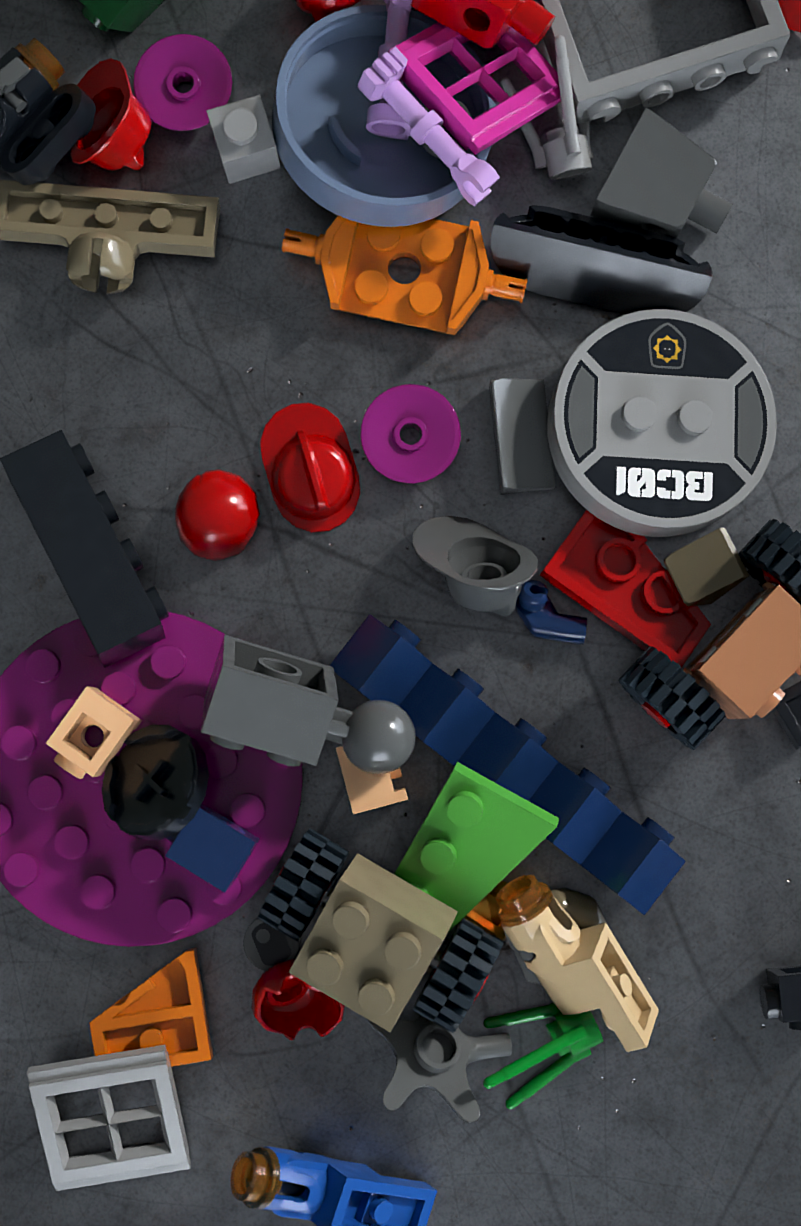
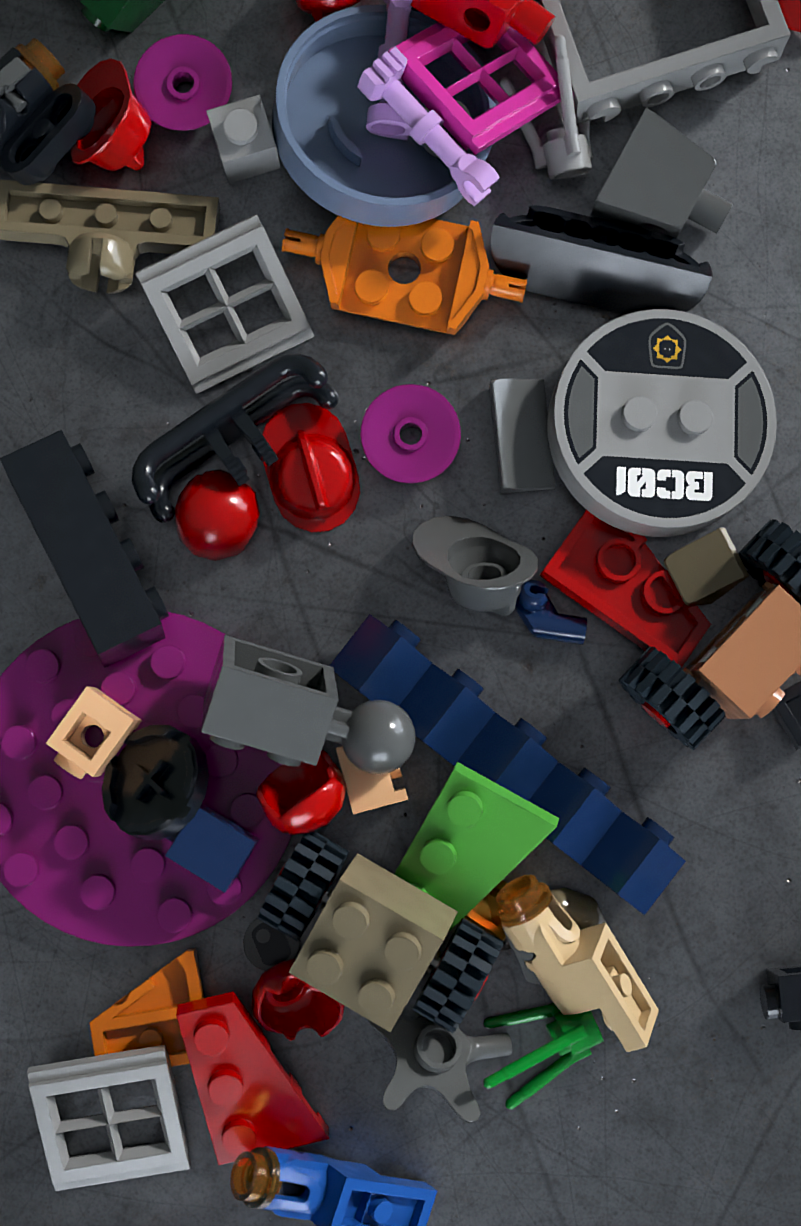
none -> black piece [132,353,339,523]
none -> light grey piece [135,214,314,394]
none -> red wing [176,991,330,1165]
none -> red hair [256,750,347,835]

